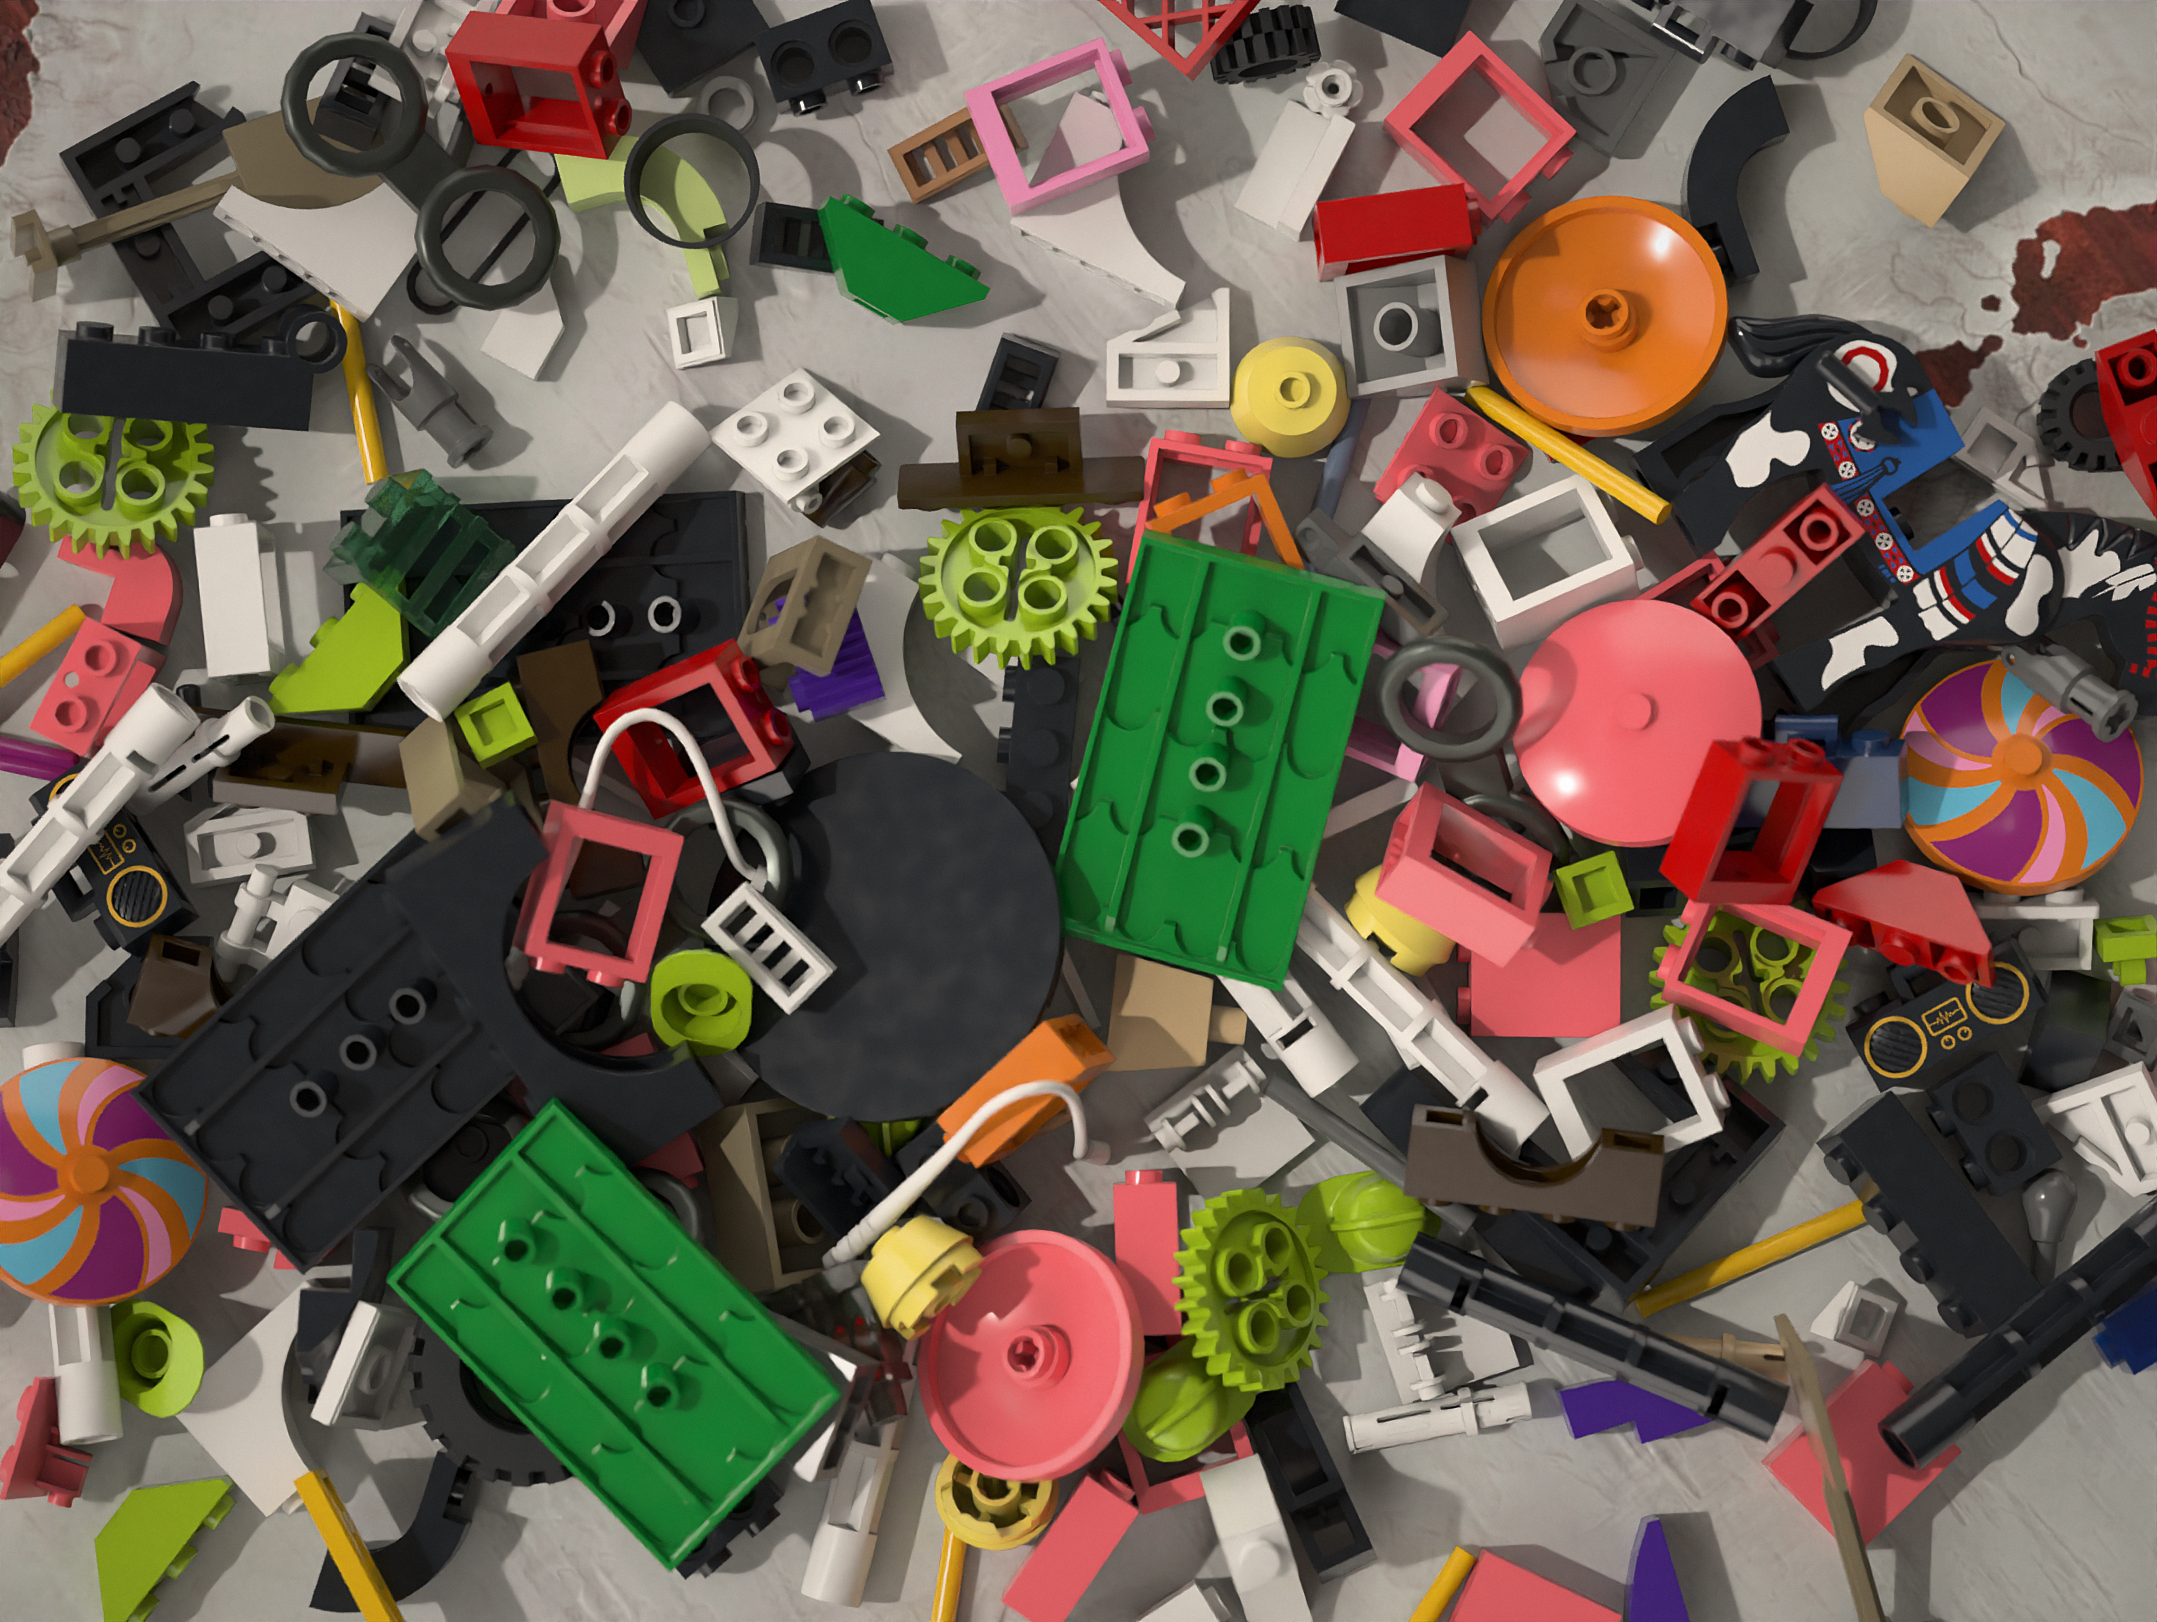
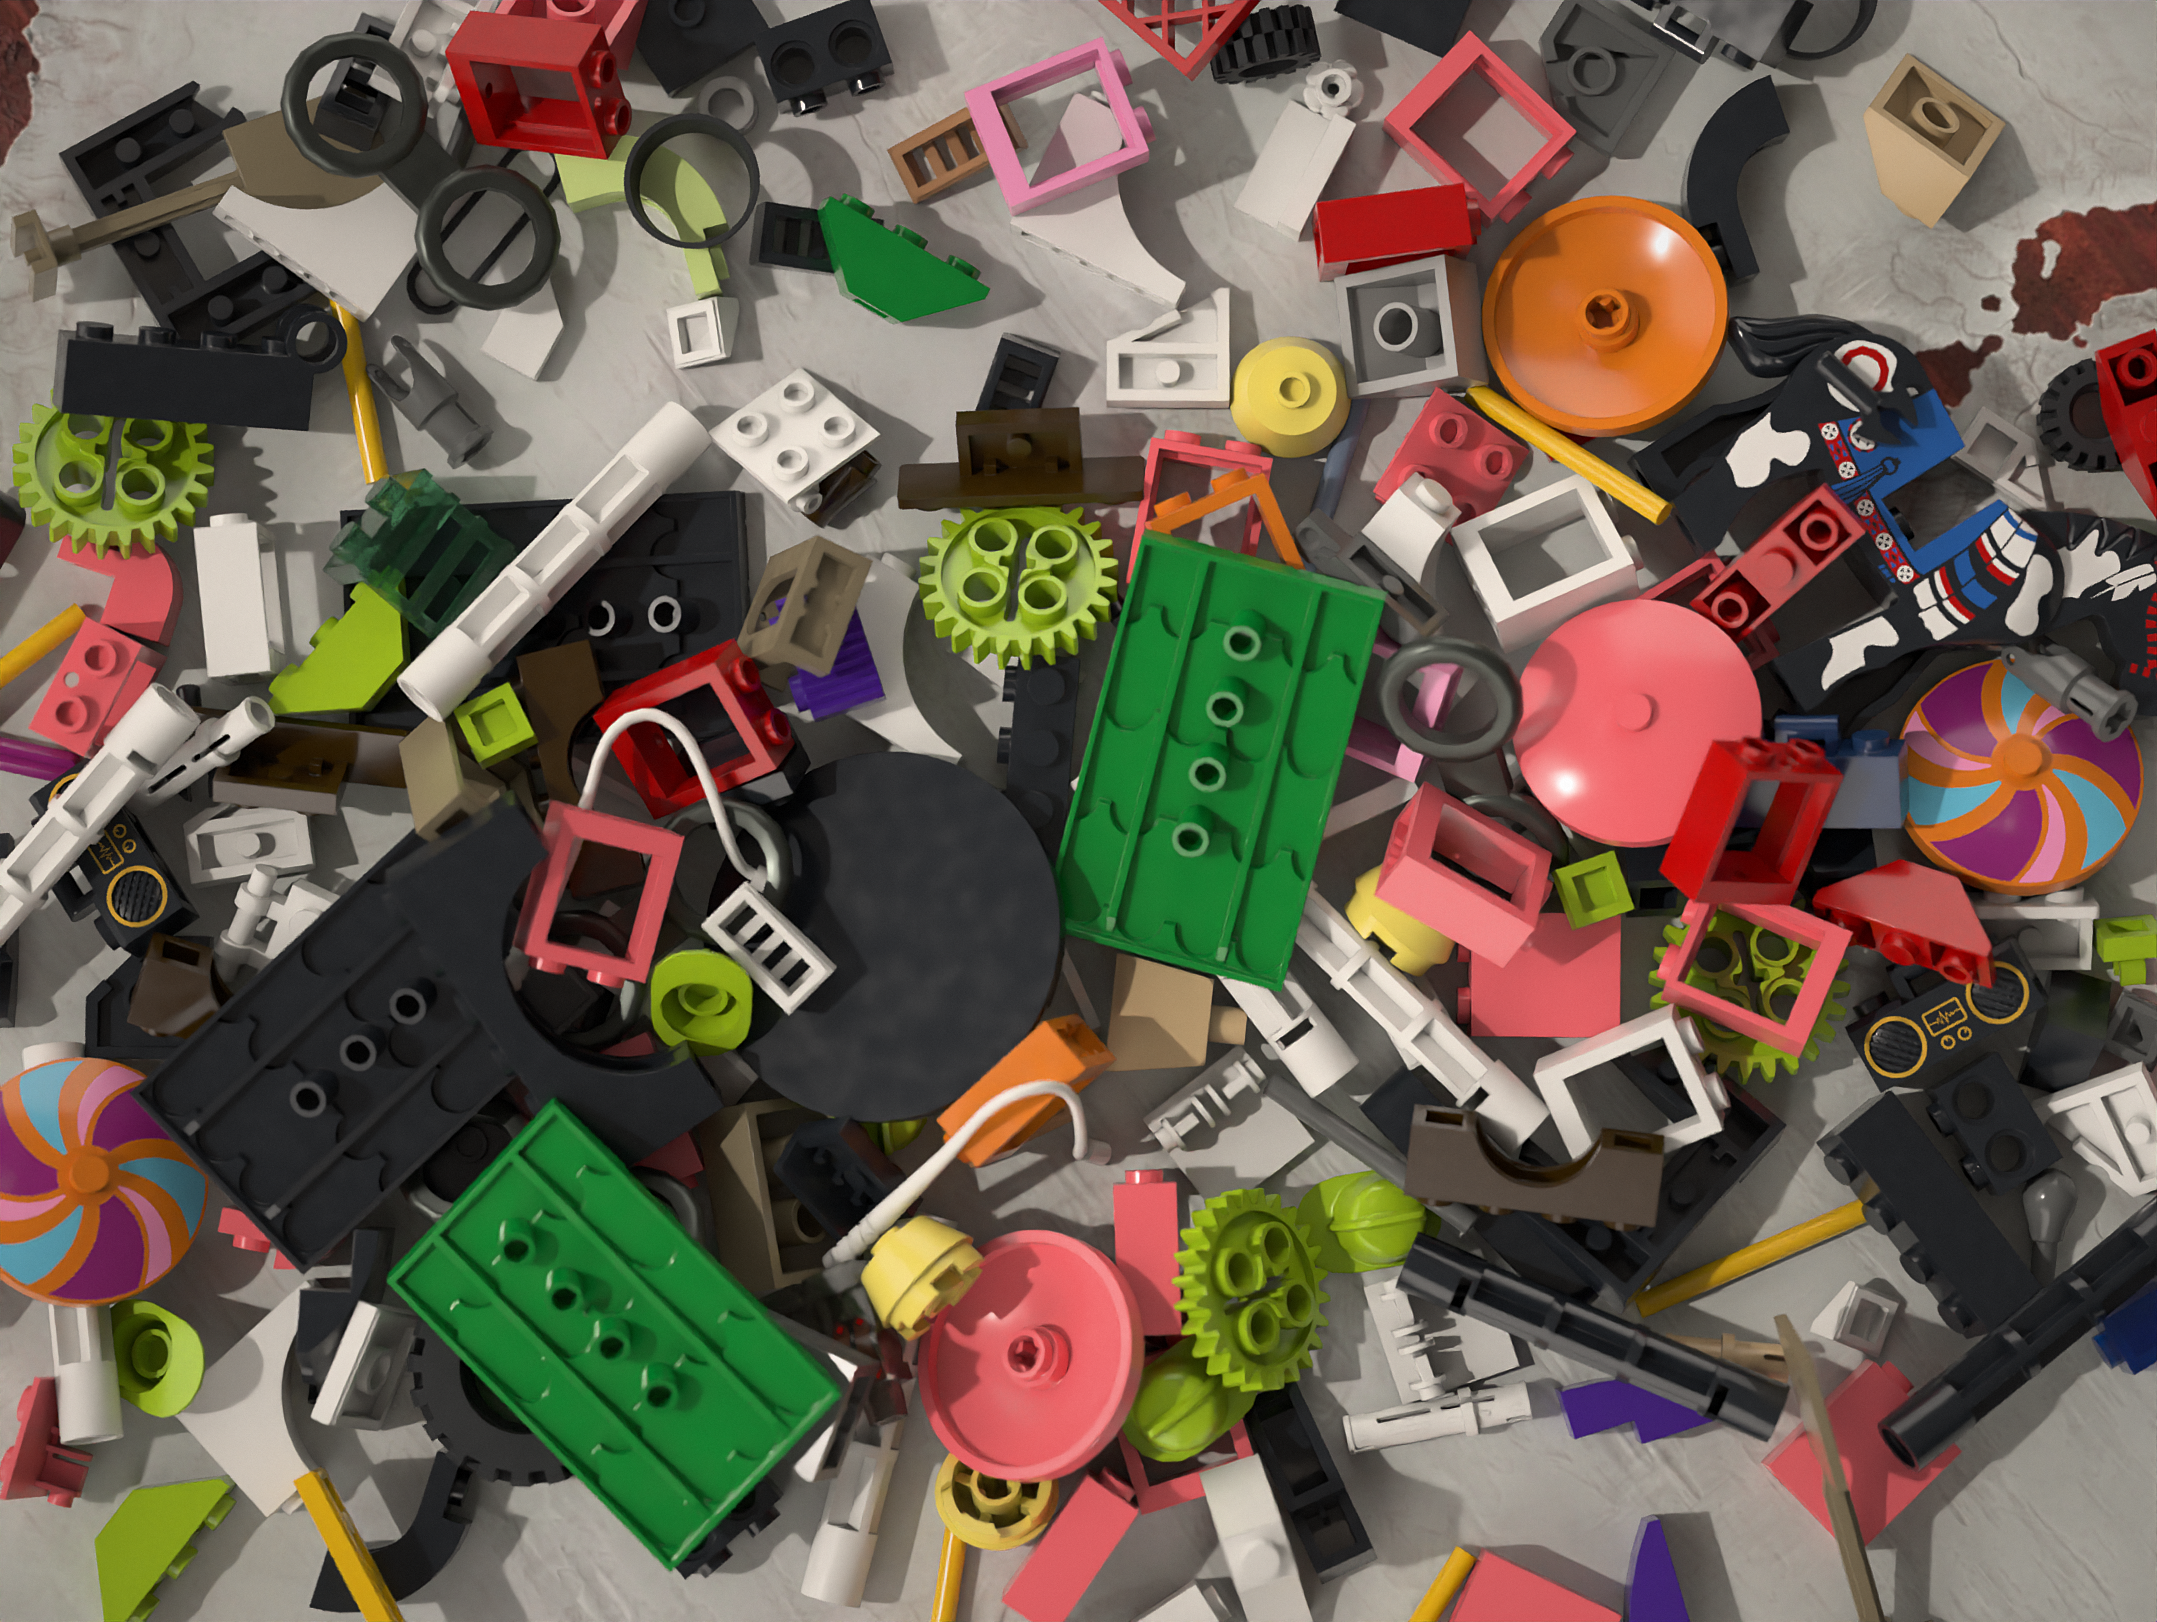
black brick [891,1120,1032,1249] -> none

